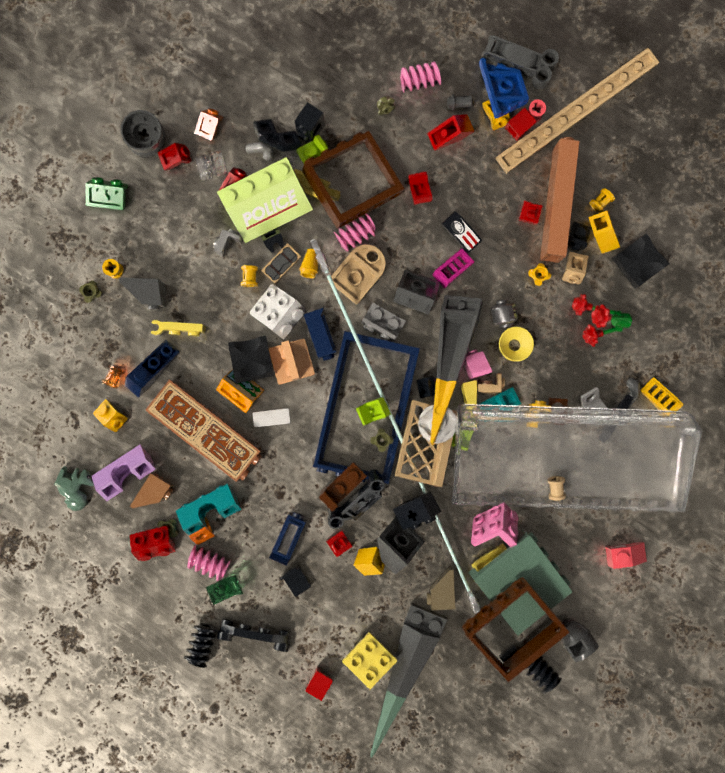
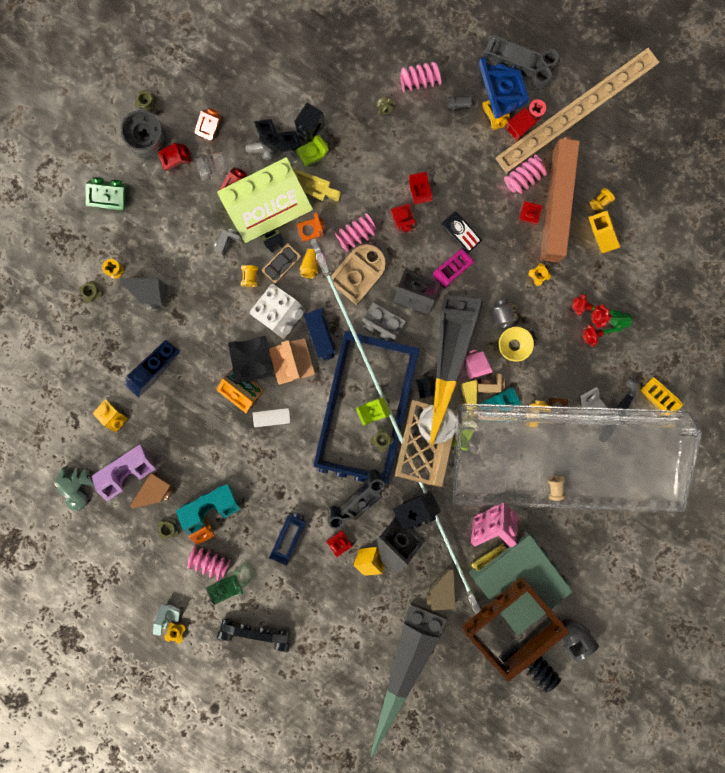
clear orange bush [101,364,125,389] -> none
red bracket [130,526,176,561] -> none
brick [146,380,262,482] -> none
light yellow plate [151,320,206,337] -> none
black piece [184,623,218,668] -> none
black bracket [280,564,311,597] -> none
reddish brown window [302,131,404,229] -> none
red panel [305,666,333,701] -> none
reddish brown bracket [319,462,367,511] -> none
light yellow plate [342,632,398,689] -> none
red slope [427,114,475,151] -> none
tan bracket [562,252,588,284] -> none
black bracket [568,221,592,251] -> none
coral slope [605,542,647,569] -> none
black brick [612,233,669,289] -> none
none -> olive plate [135,90,157,112]
none -> light aqua bracket [153,604,180,636]
none -> yellow plate [164,622,186,644]
none -> orange bracket [297,212,326,242]
none -> red bracket [391,203,416,233]
none -> bright pink piece [504,155,547,194]

